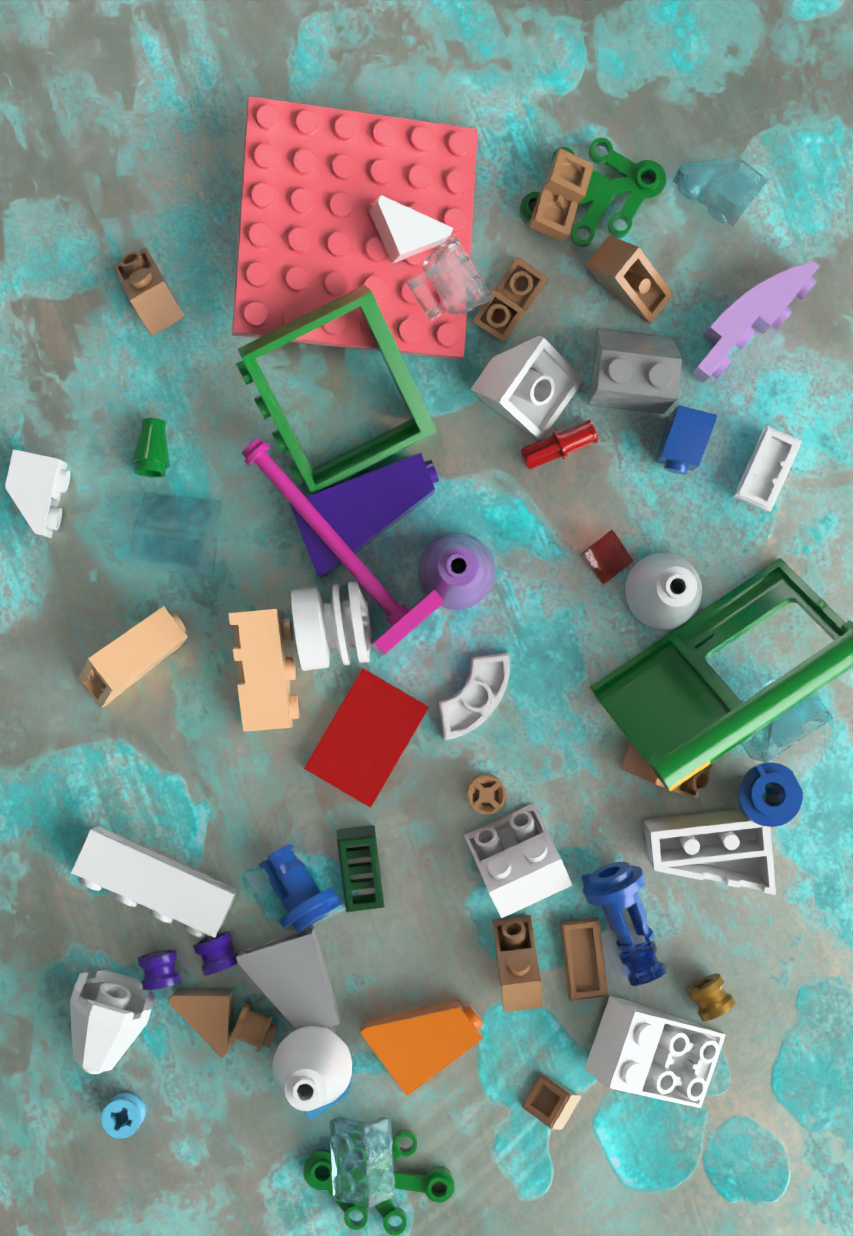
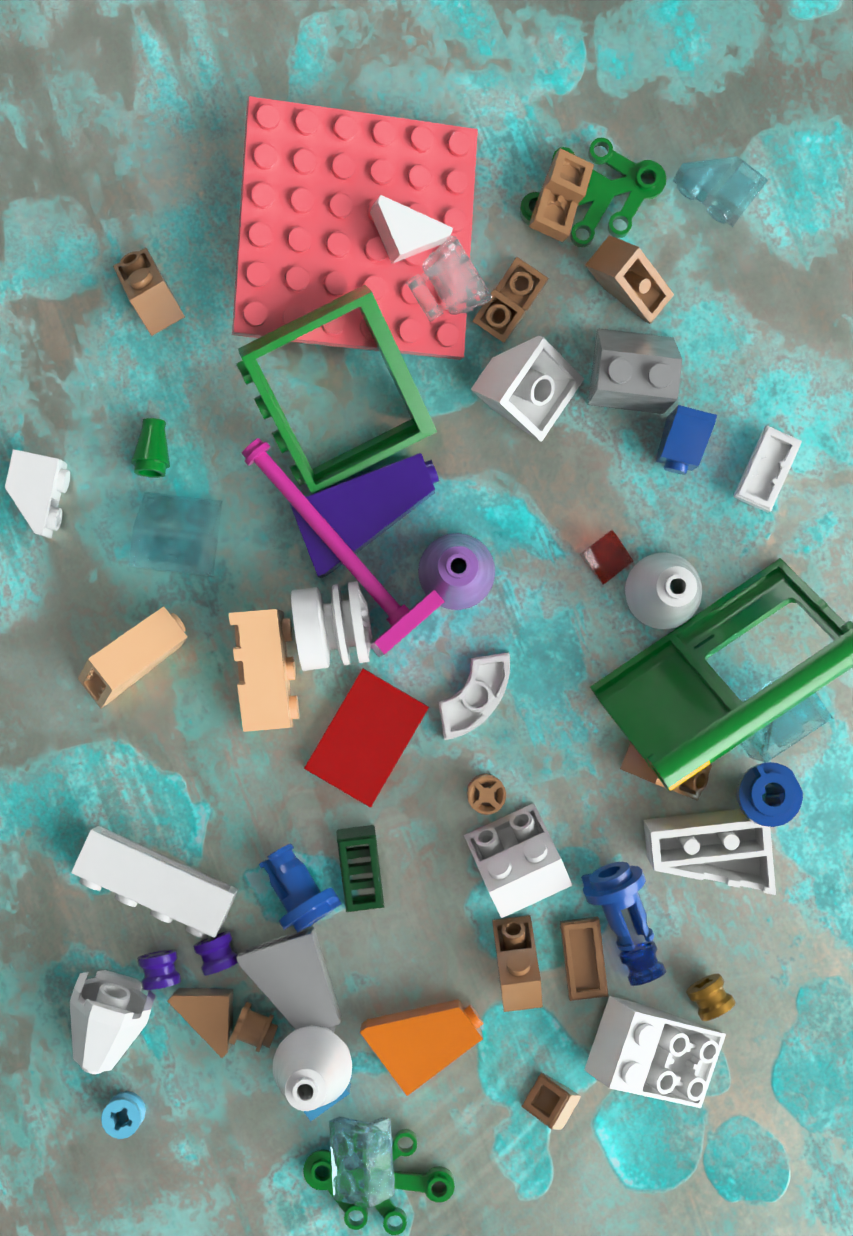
red axle [521,420,599,469] -> none
lavender slope [692,261,819,383] -> none

